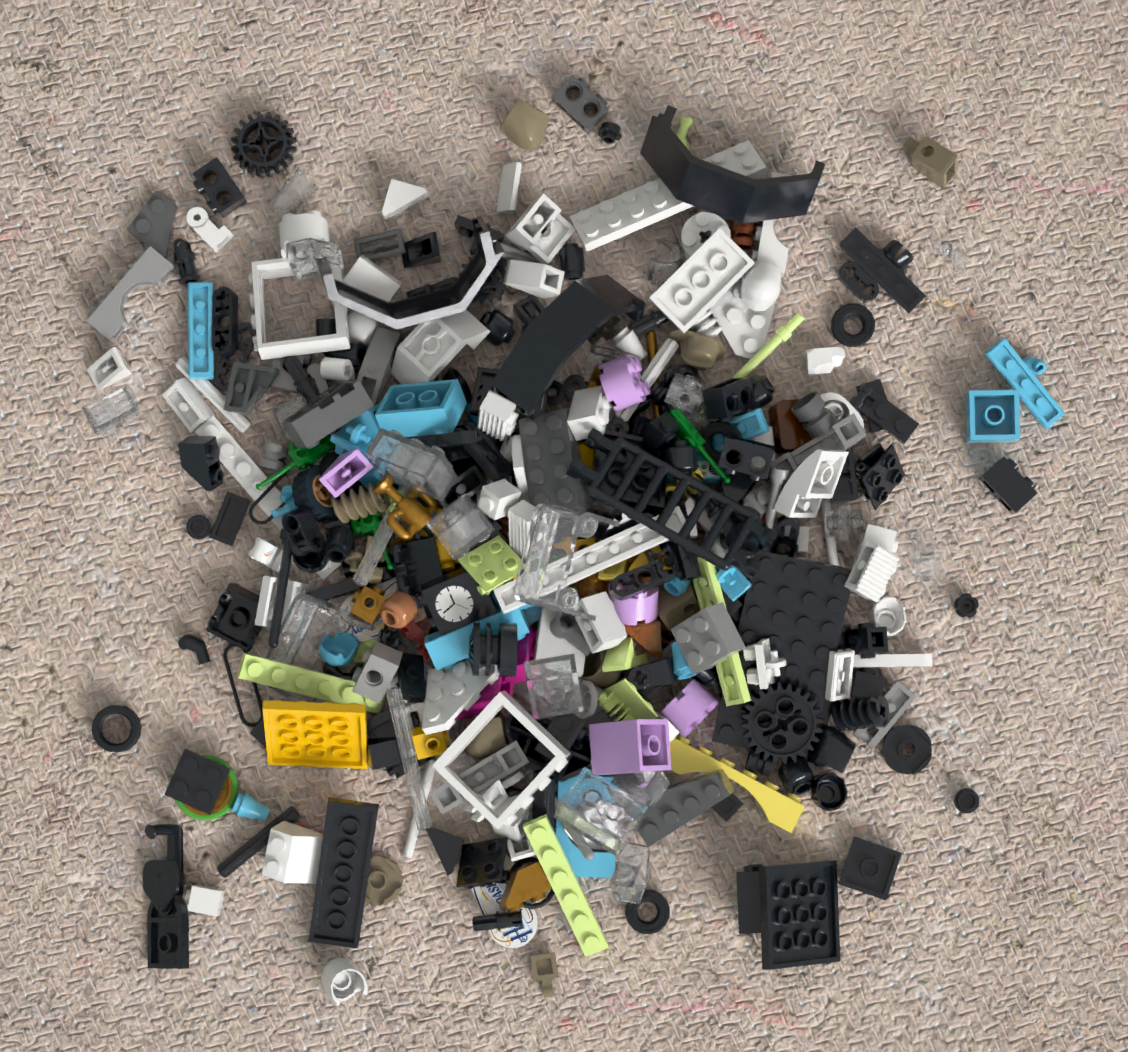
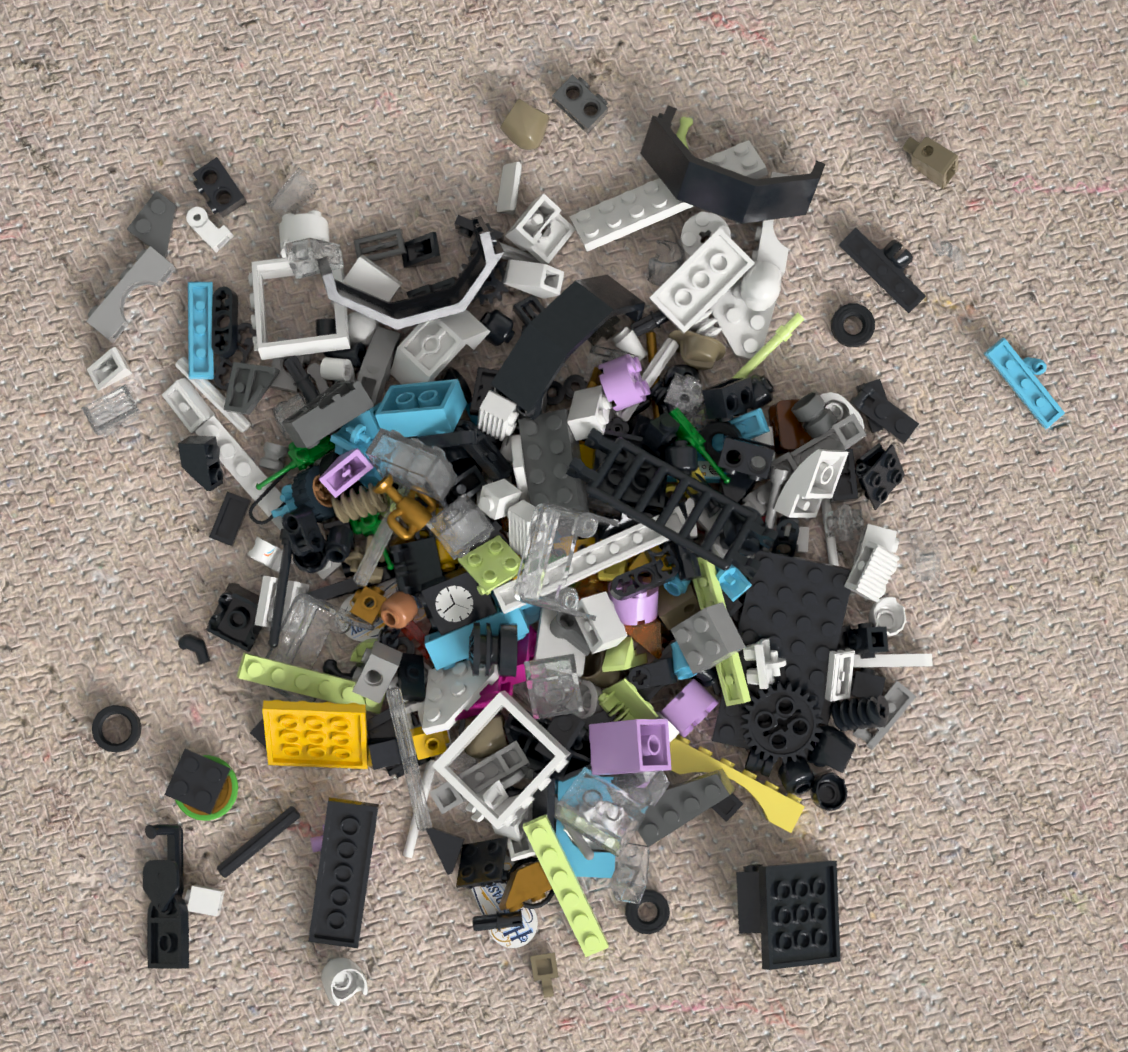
black piece [173,238,200,284] -> none
black plate [186,515,211,540] -> none
black piece [223,644,263,727] -> none
black gear [231,111,297,178] -> none
medium azure cone [231,792,270,822] -> none
white slope [262,821,323,884] -> none
medium azure hair [318,631,359,667] -> none
dark tan tile [365,855,403,906] -> none
white slope [382,179,428,221] -> none
black brick [559,243,586,280] -> none
black plate [598,122,622,144] -> none
copper wheel [730,221,755,249] -> none
white rock [805,347,846,376] -> none
black beam [838,262,879,302] -> none
black plate [838,836,902,900] -> none
black plate [881,725,932,775] -> none
black plate [954,593,979,618] -> none
black plate [954,788,979,813] -> none
medium azure brick [965,390,1020,443] -> none
black brick [978,457,1037,515] -> none

